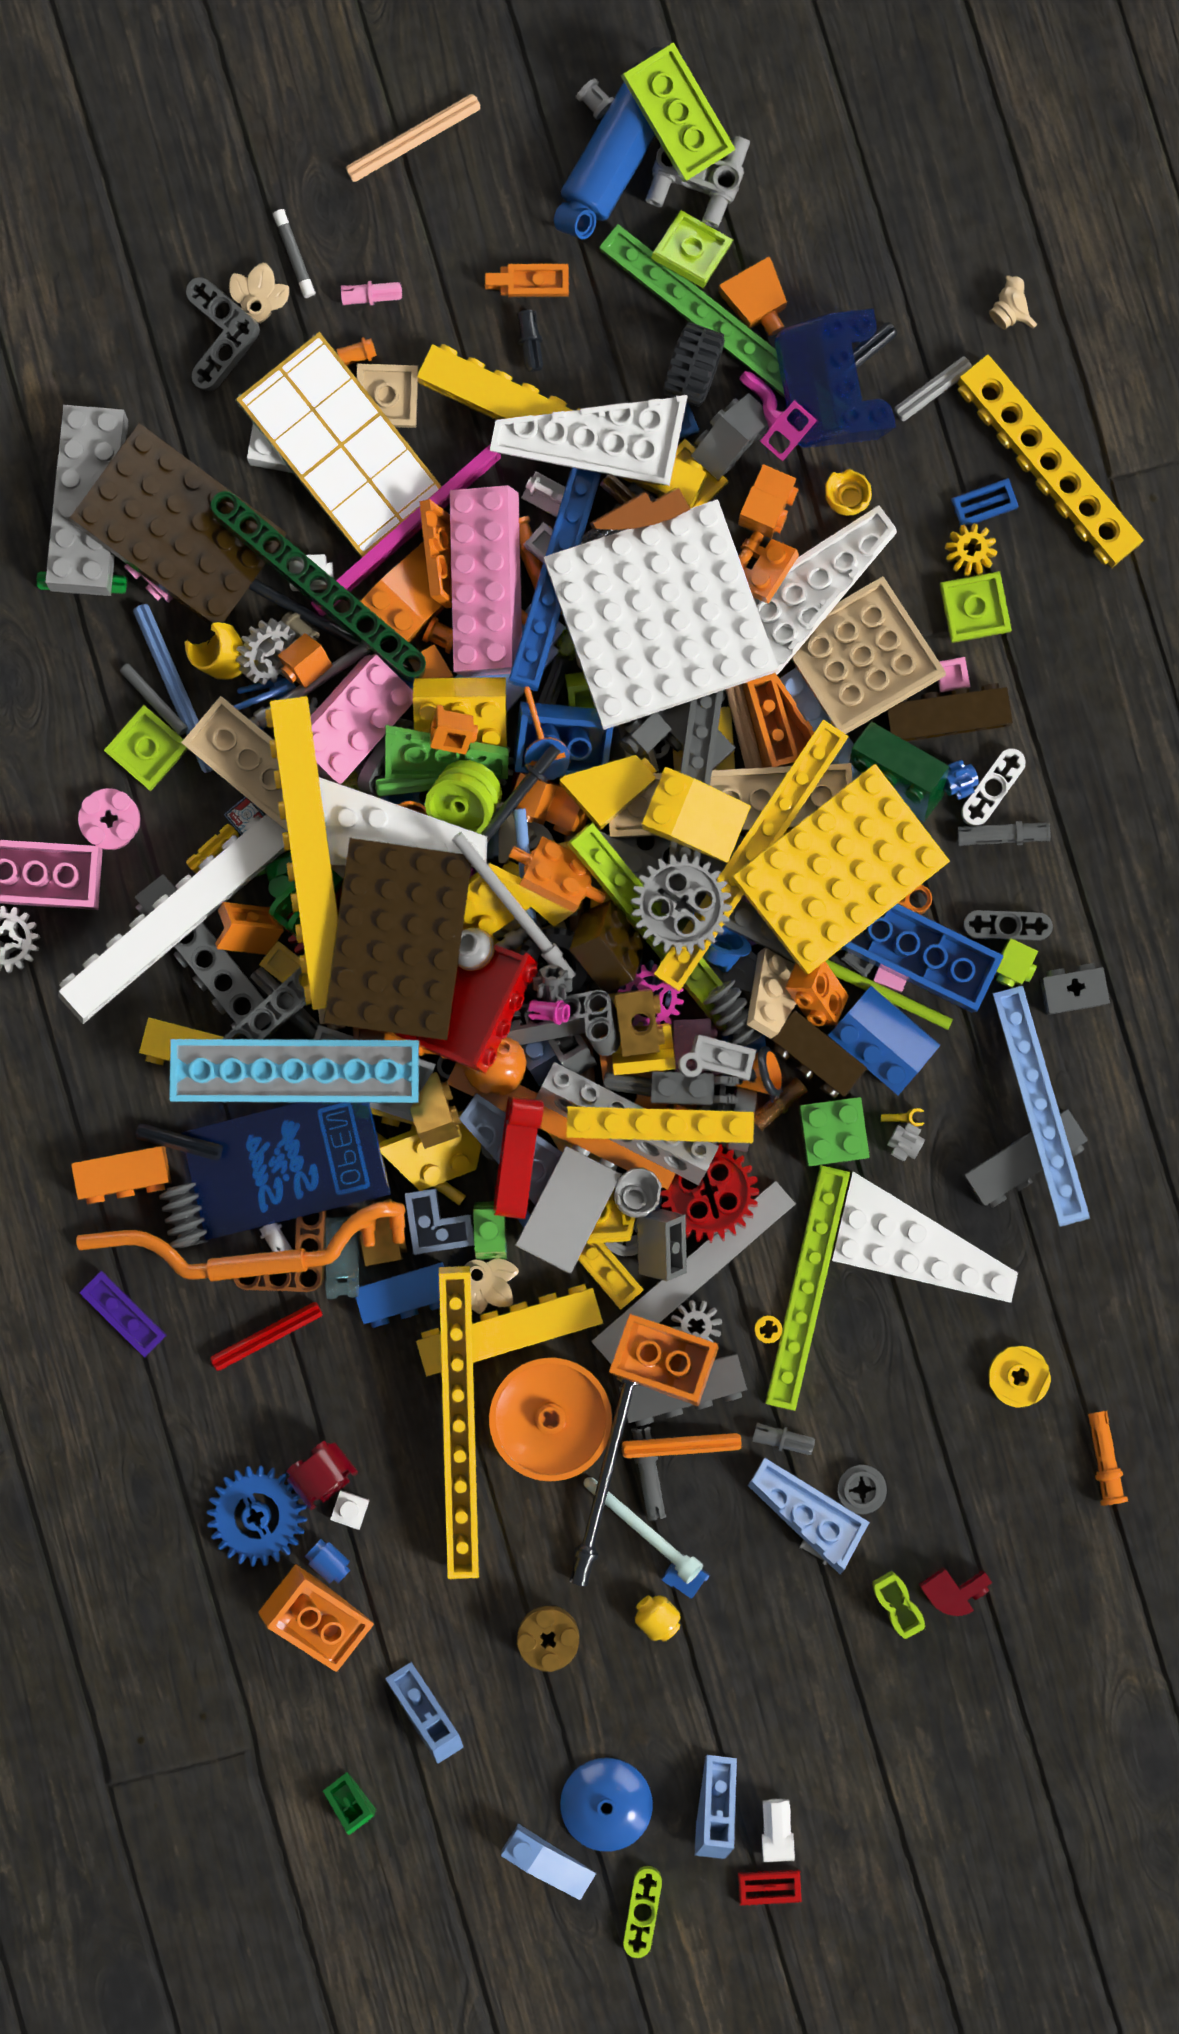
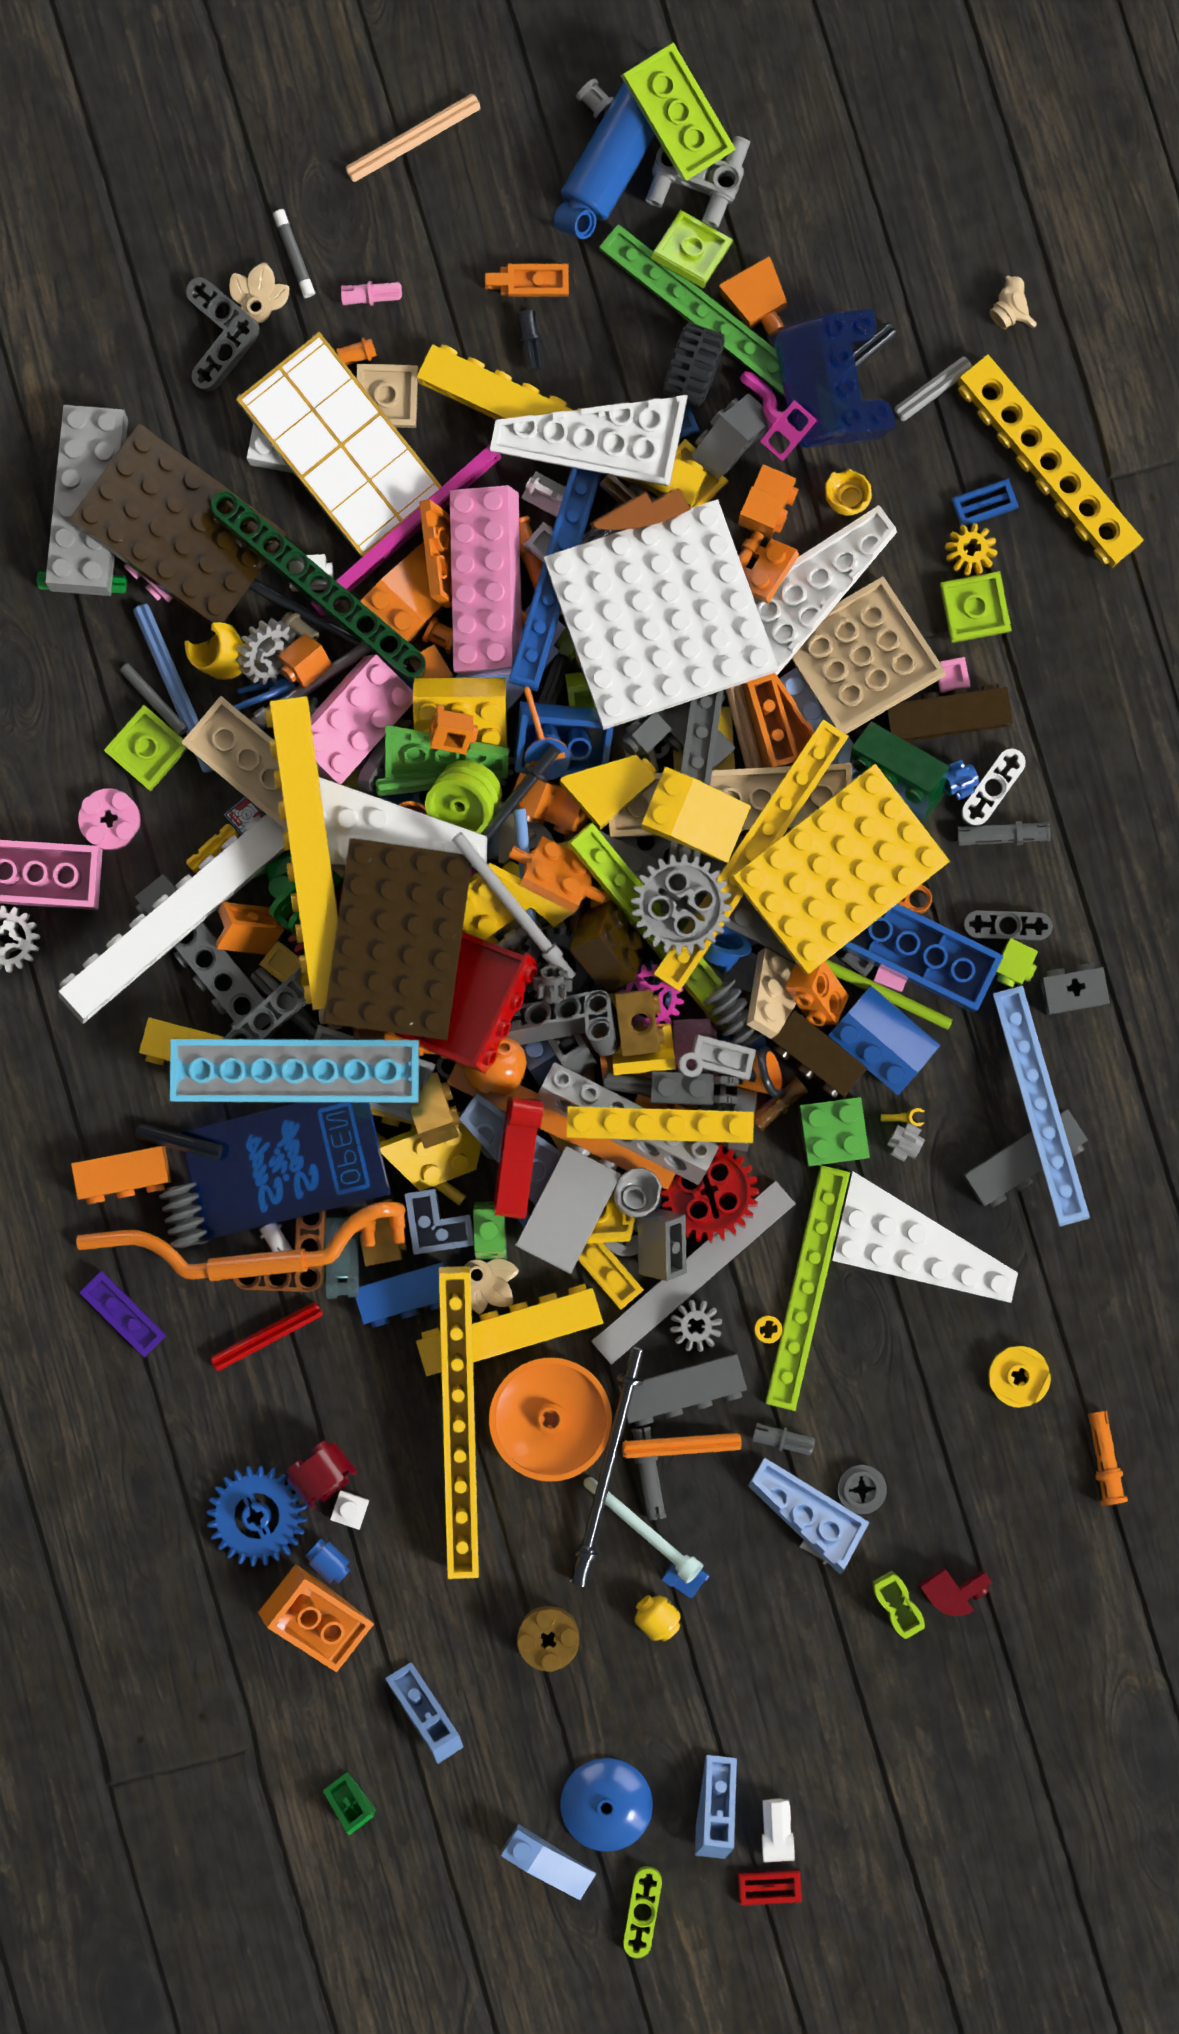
light grey piece [458,928,495,971] -> none
dark pink pin [528,1000,570,1025] -> none
orange slope [609,1314,718,1406] -> none

